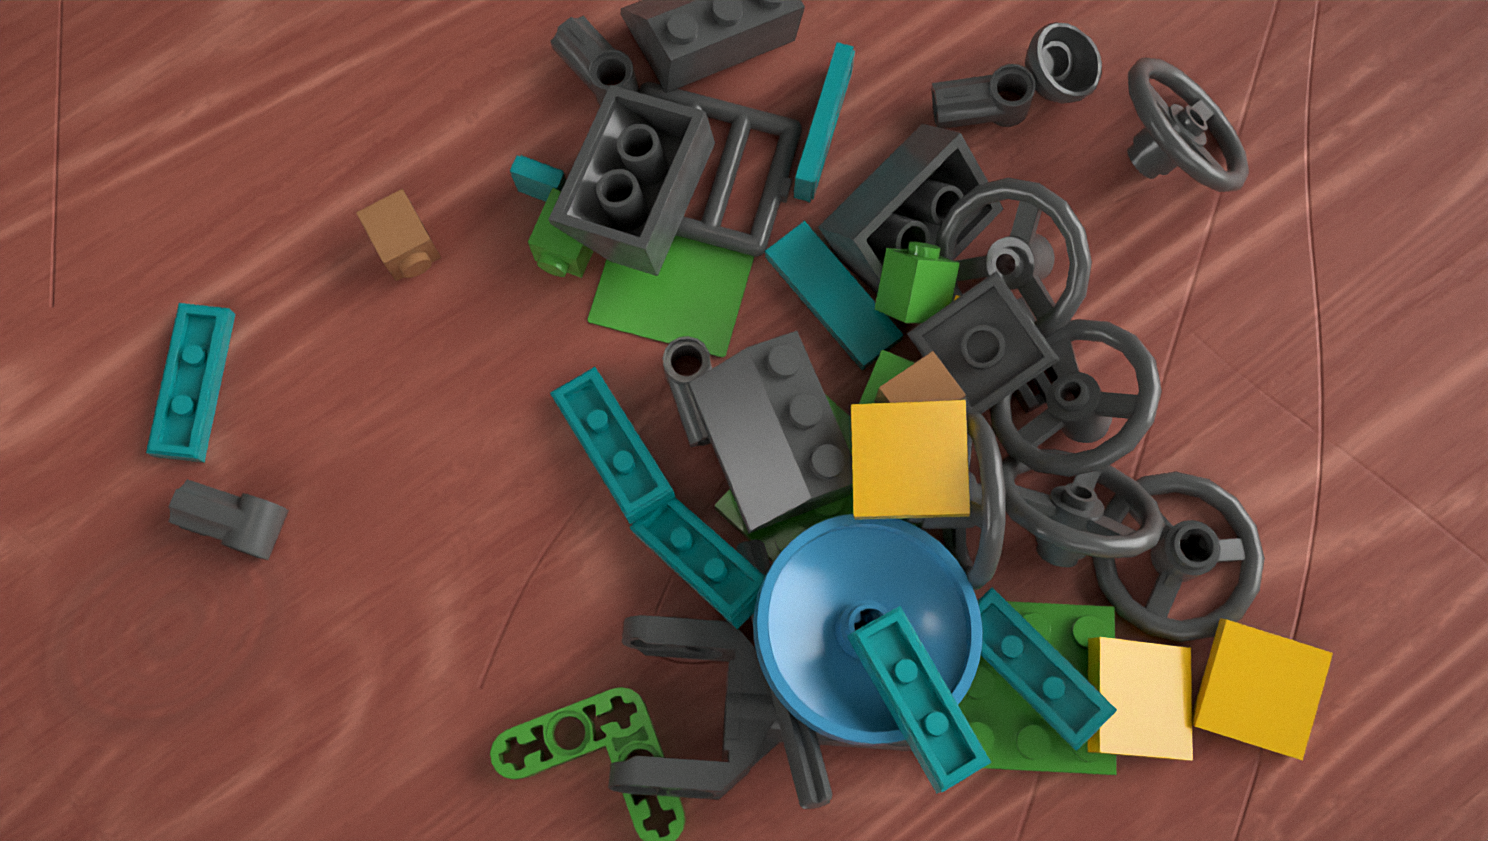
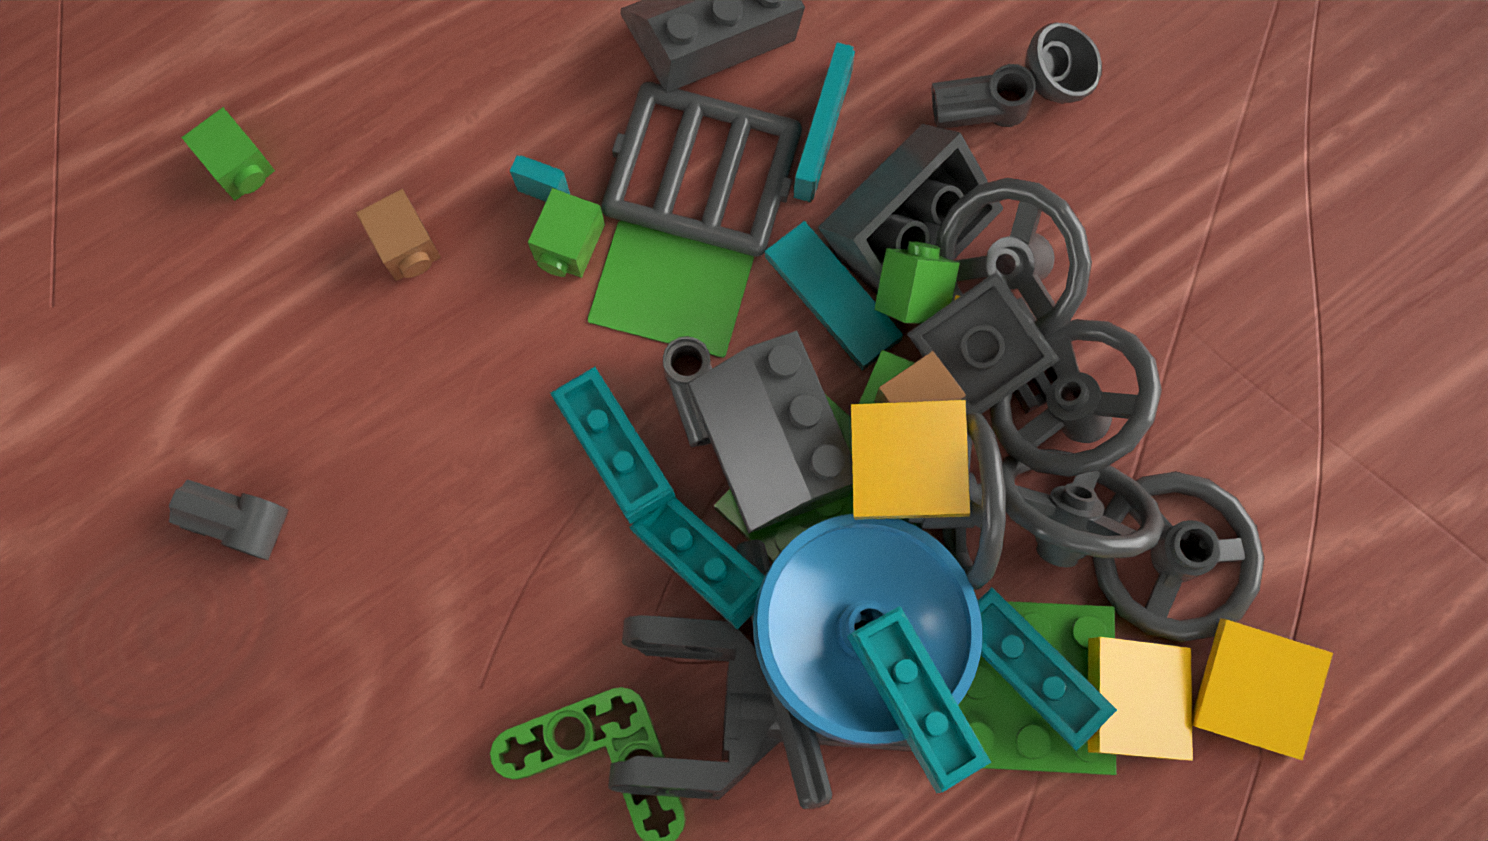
teal tile [146,303,236,463] -> none
dark grey slope [548,85,715,276] -> none
dark grey piece [550,16,639,106] -> none
dark grey piece [1127,57,1249,192] -> none
none -> bright green brick [181,107,275,201]

